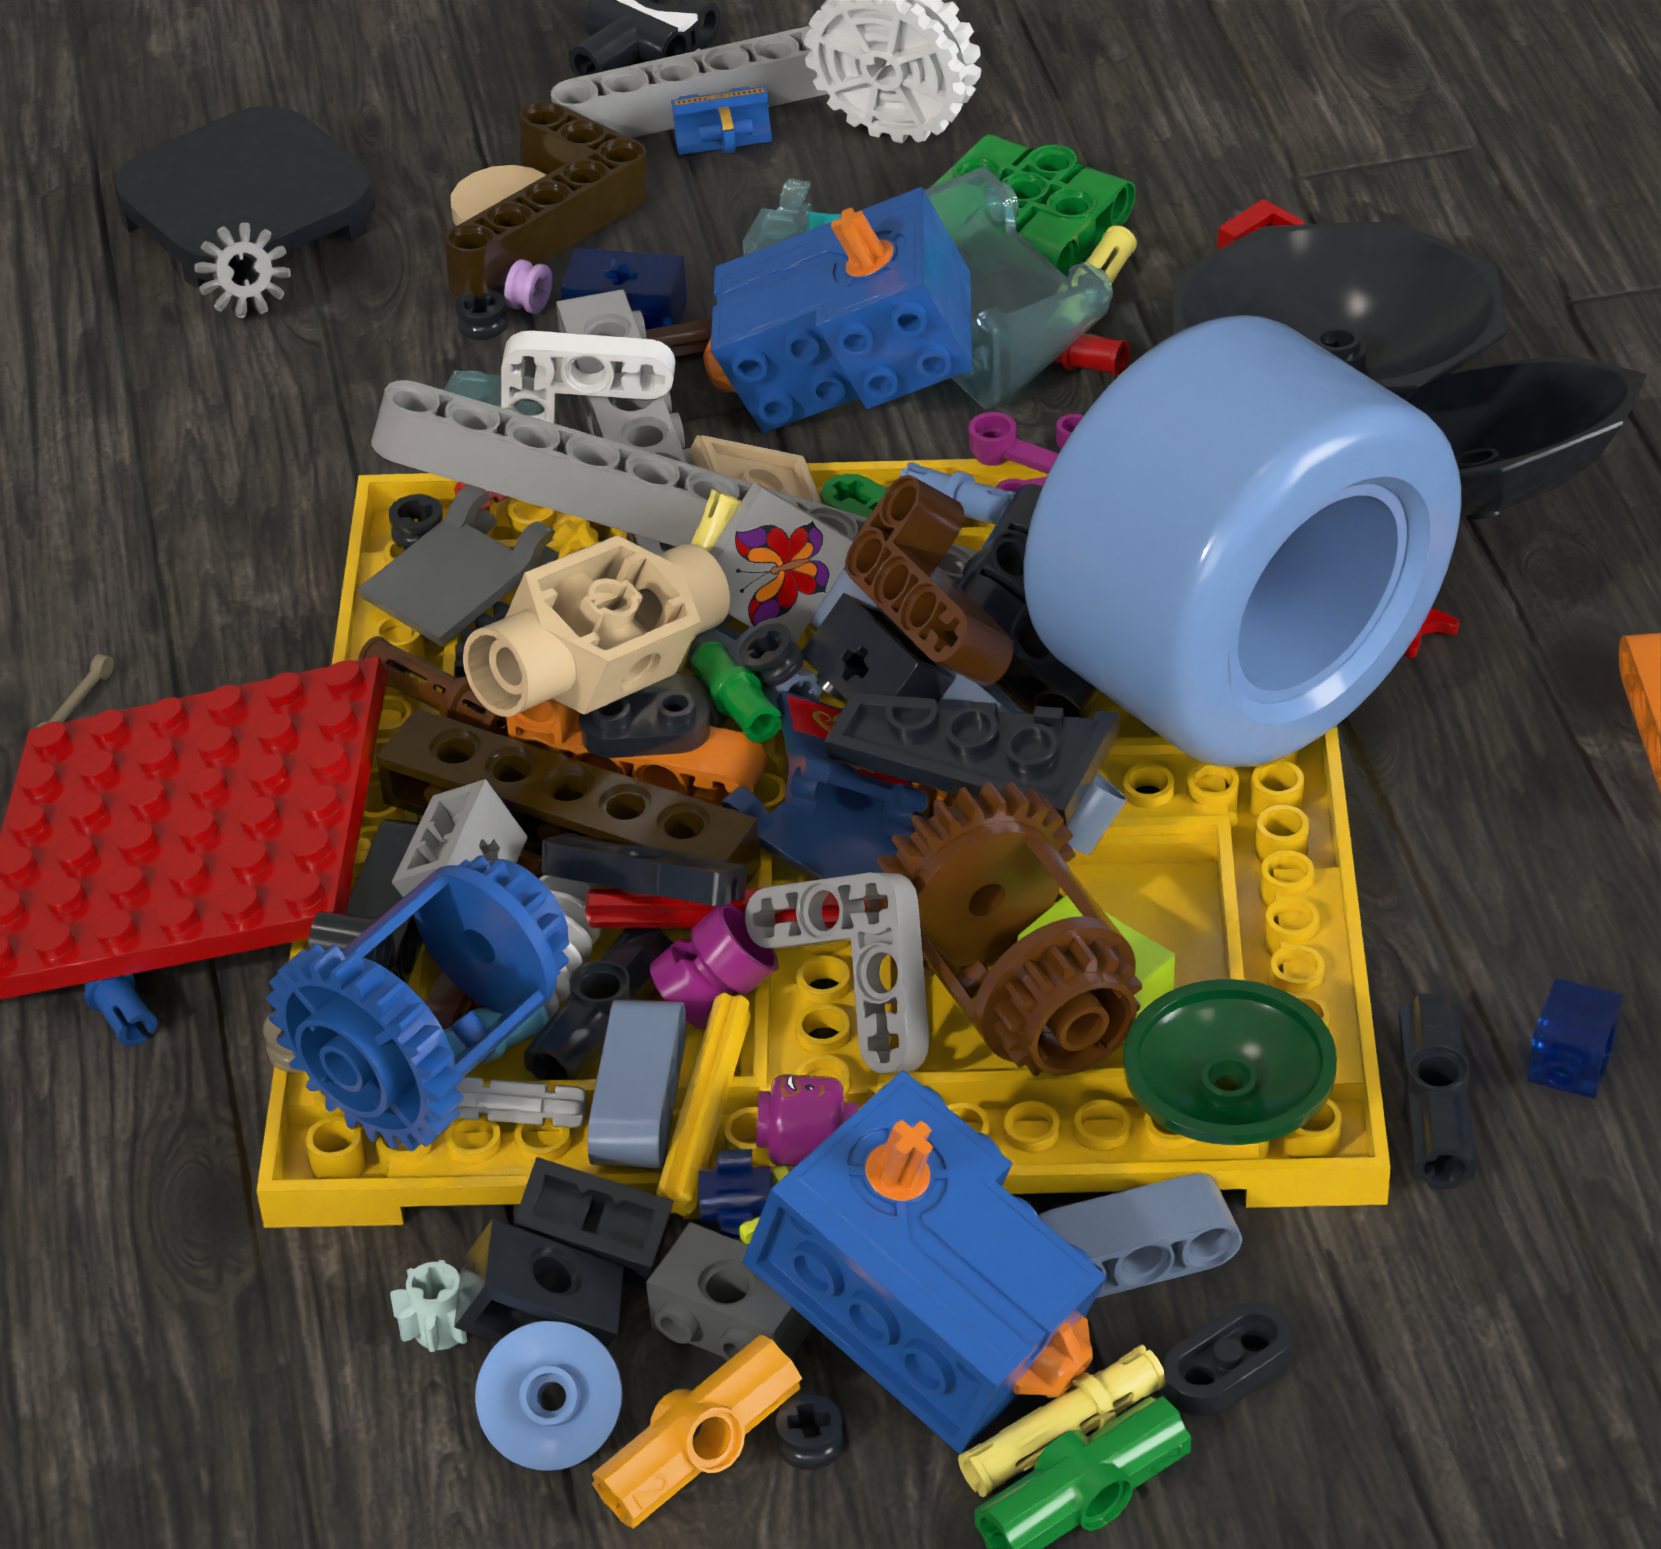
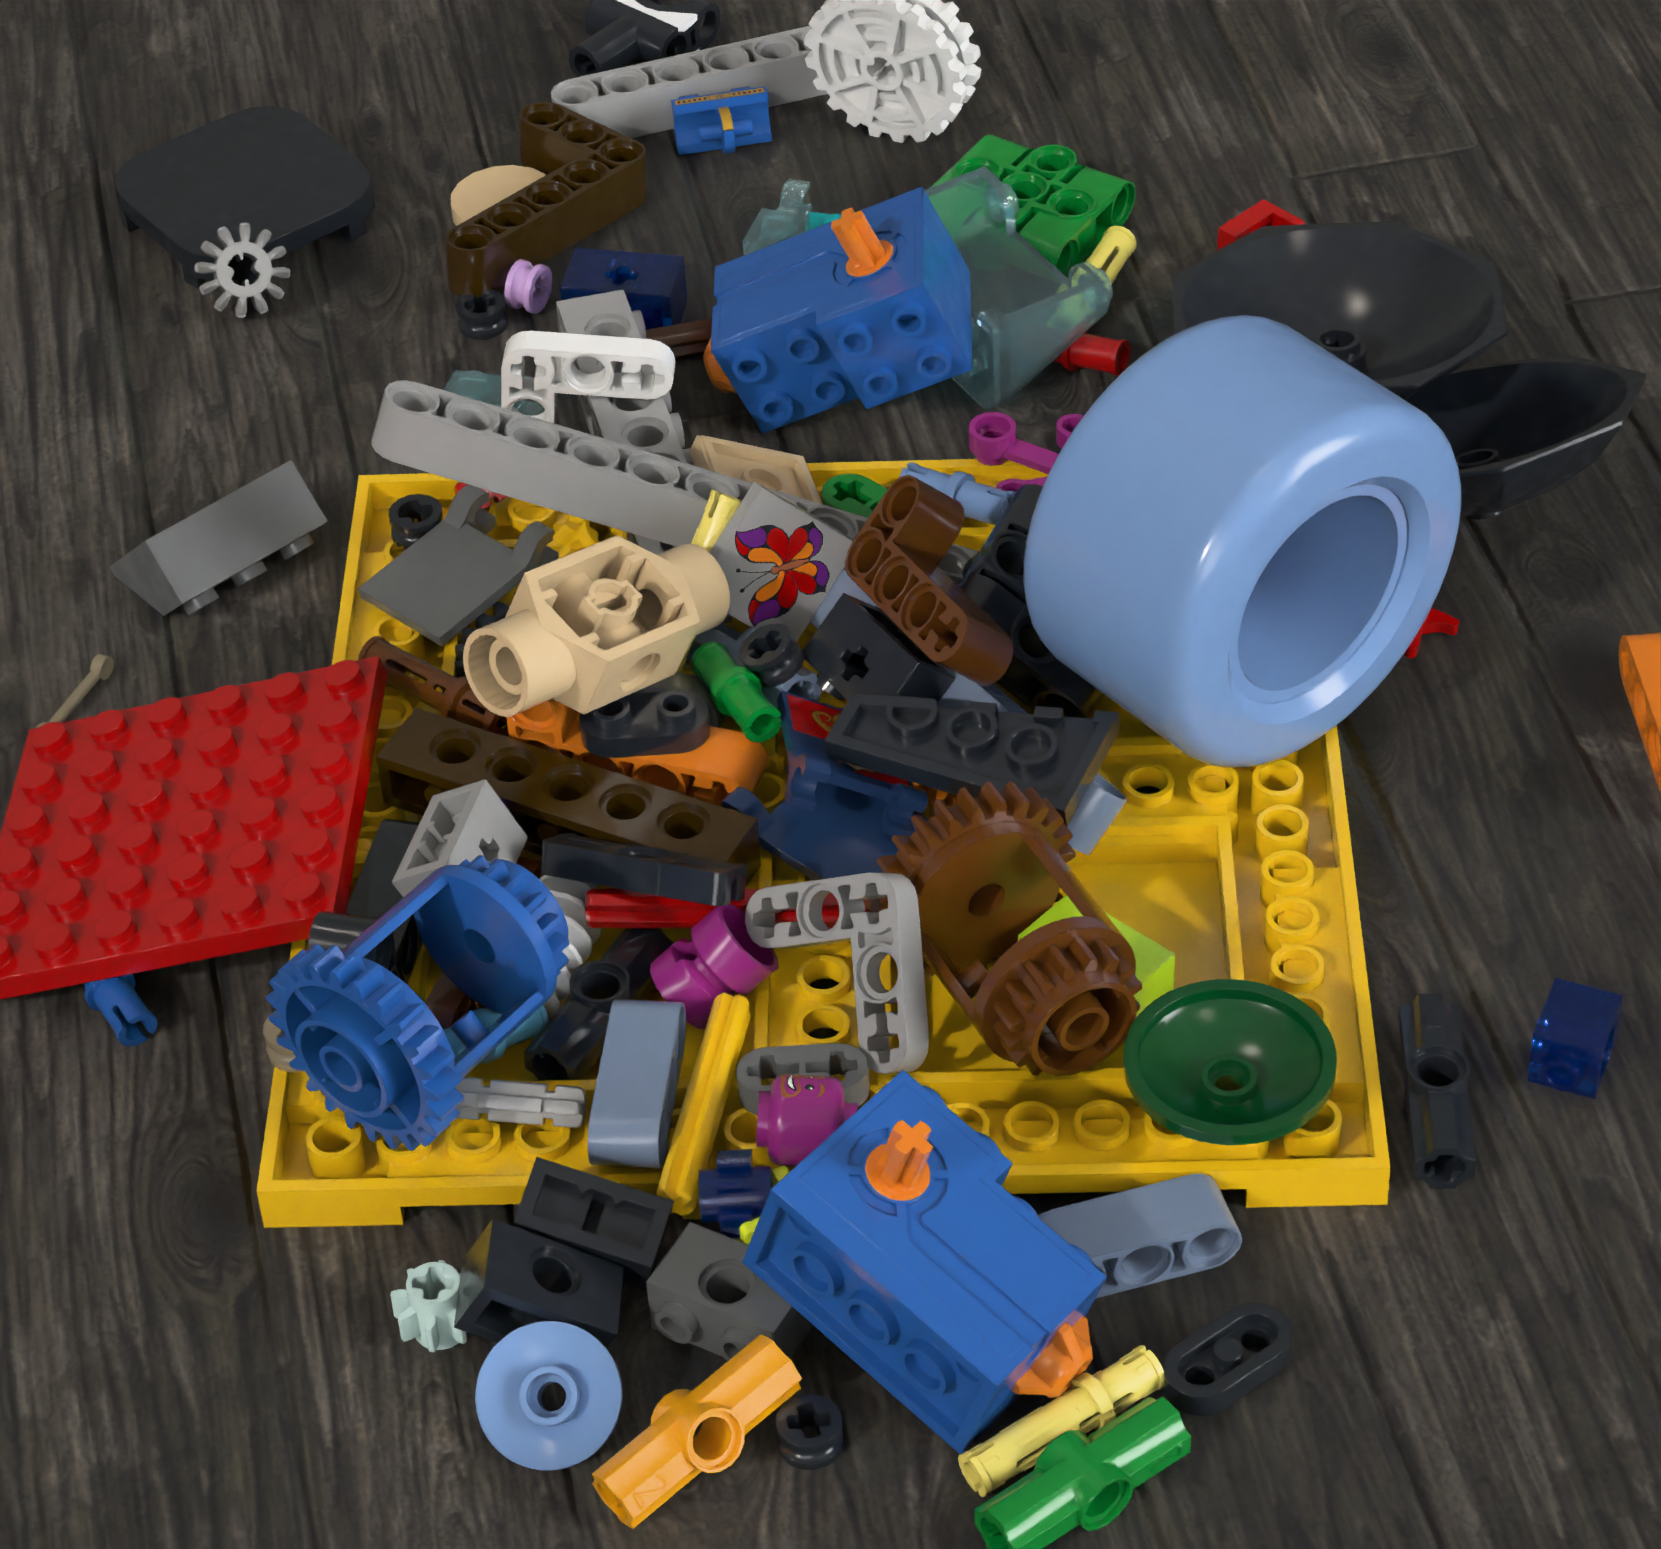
none -> dark grey slope [109,460,328,616]
none -> dark grey beam [736,1043,870,1116]

